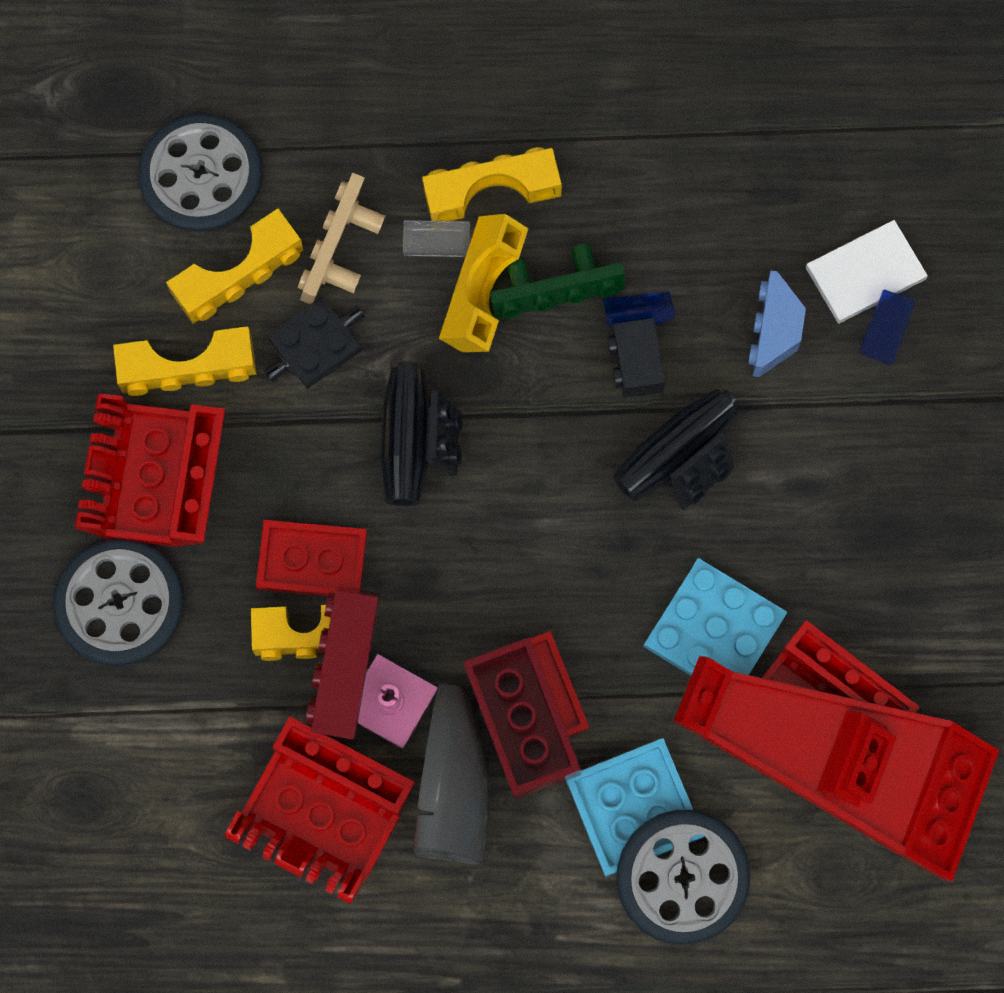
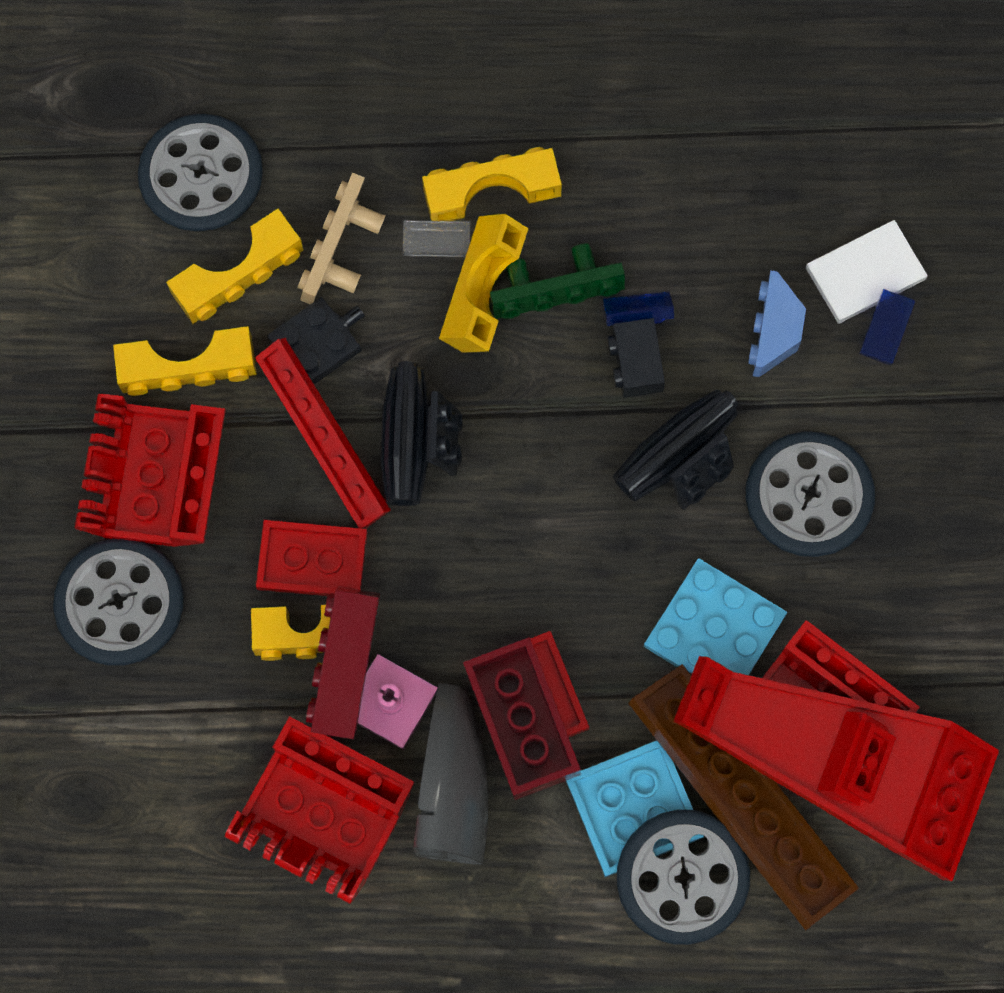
none -> red plate [255,338,391,529]
none -> reddish brown plate [628,664,859,931]
none -> wedge [746,431,875,557]

